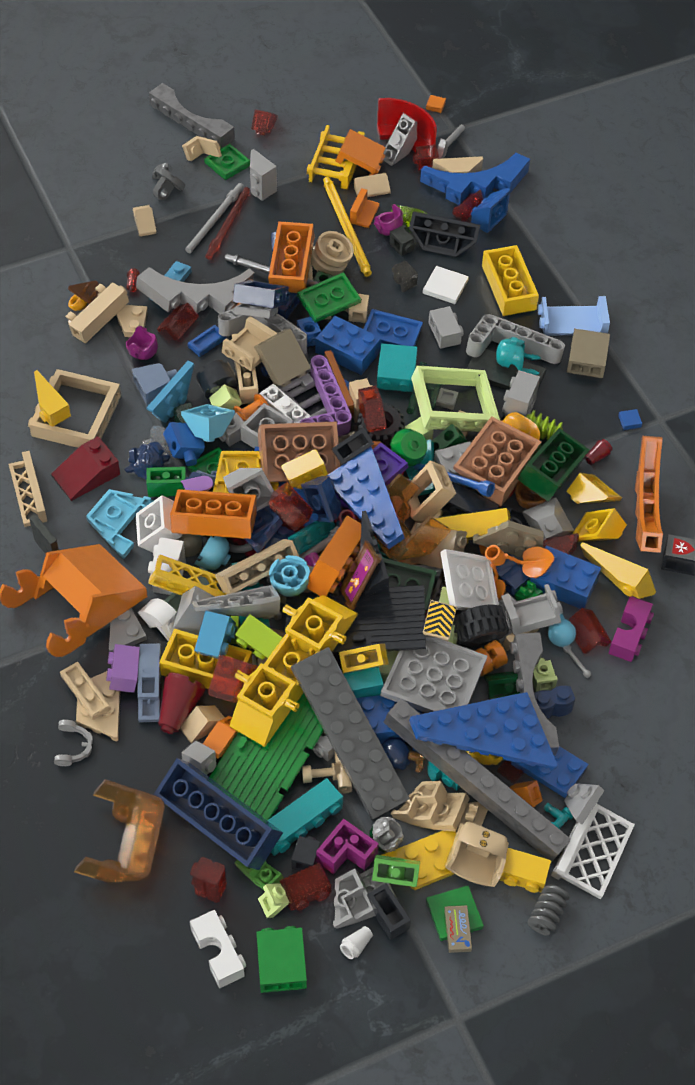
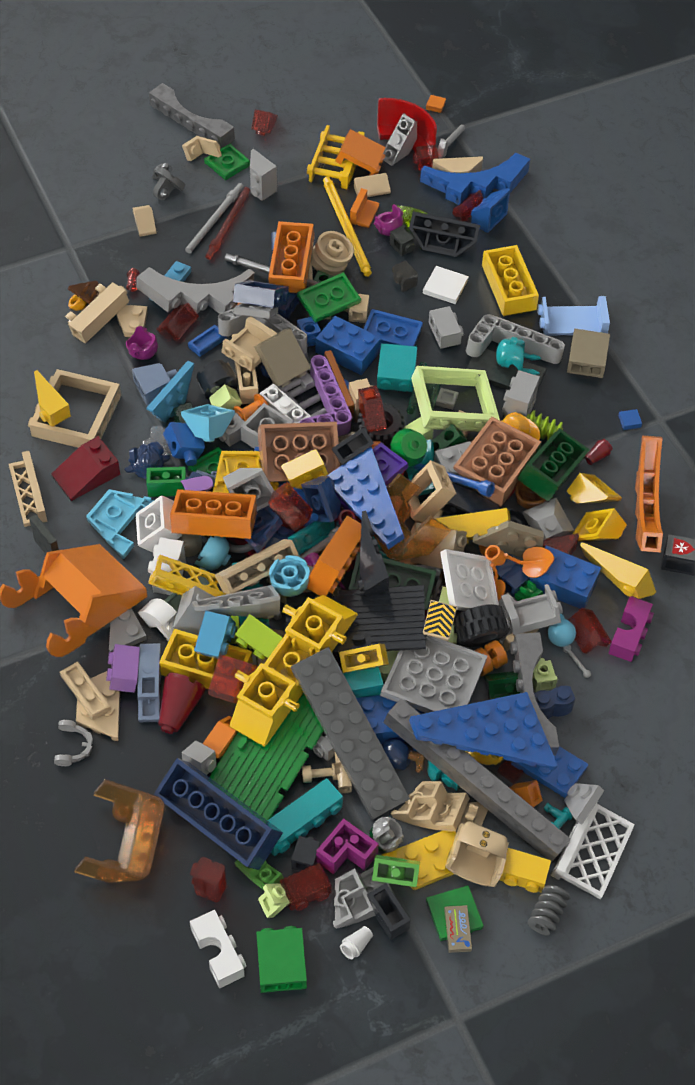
tan slope [180,705,225,744] -> none
door [340,540,382,610] -> none

